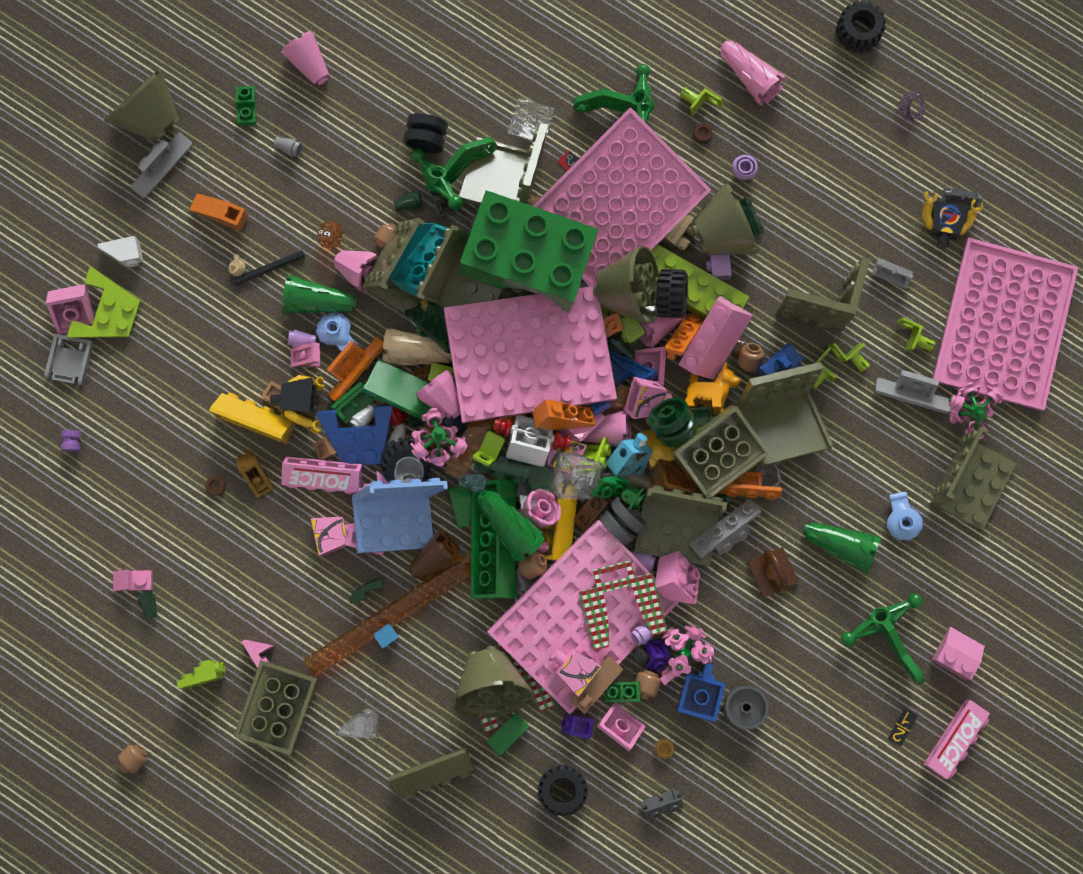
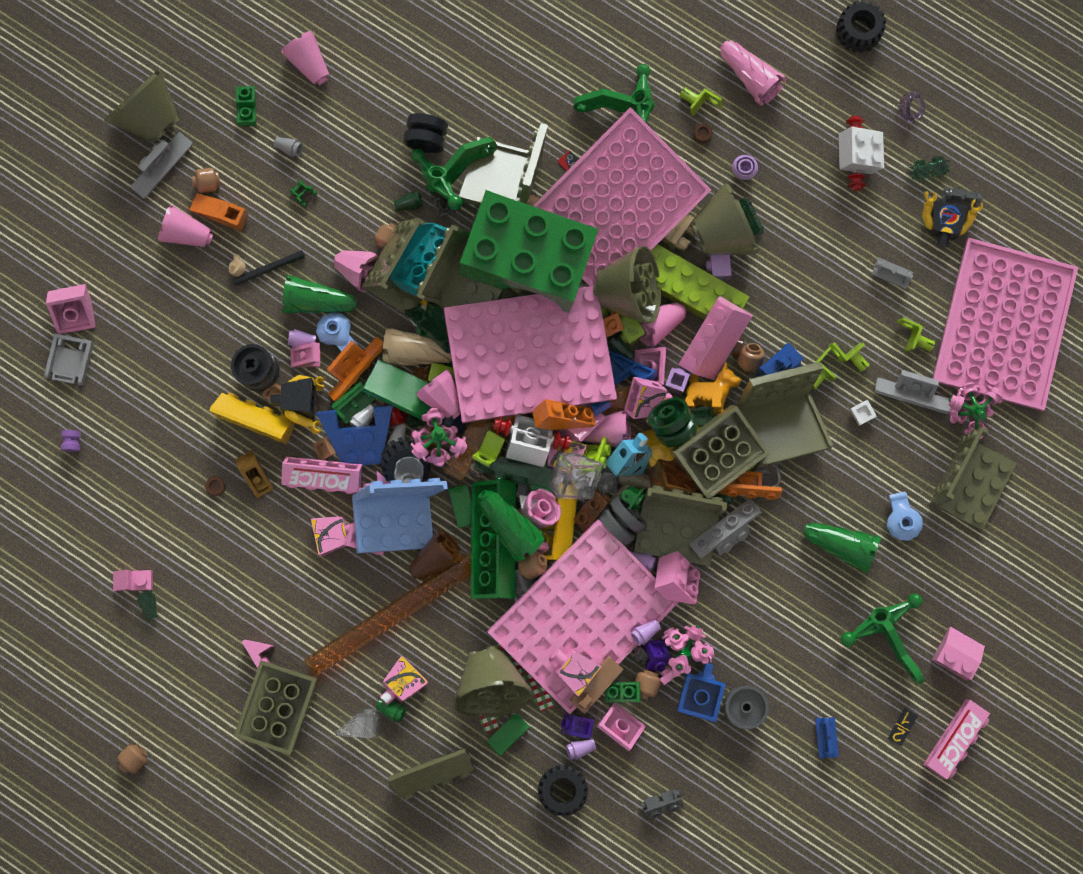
lime wing [67,267,140,339] -> none
white slope [98,236,143,267] -> none
lime plate [176,660,226,689] -> none
clear orange head [317,220,344,250] -> none
dark green slope [349,576,384,604] -> none
dark azure slope [373,624,399,649] -> none
clear light blue cone [458,473,487,492] -> none
clear slope [508,98,555,141] -> none
piece [579,560,668,651] -> none
green slope [592,476,630,499] -> none
pearl gold plate [654,739,674,759] -> none
black tyre [656,269,688,319] -> none
orange bracket [665,313,705,360] -> none
reddish brown tile [747,547,799,598] -> none
olive bracket [776,257,870,331] -> none
none -> bright pink cone [158,205,213,247]
none -> medium nougat head [192,168,220,193]
none -> black wheel [231,344,280,392]
none -> green piece [289,180,318,207]
none -> green cone [376,699,406,722]
none -> torso [380,656,428,705]
none -> lavender cone [566,739,596,761]
none -> lavender brick [664,368,690,396]
none -> blue hinge [815,717,839,758]
none -> white brick [839,116,884,191]
none -> white plate [850,400,877,426]
none -> clear green hinge [908,156,950,180]

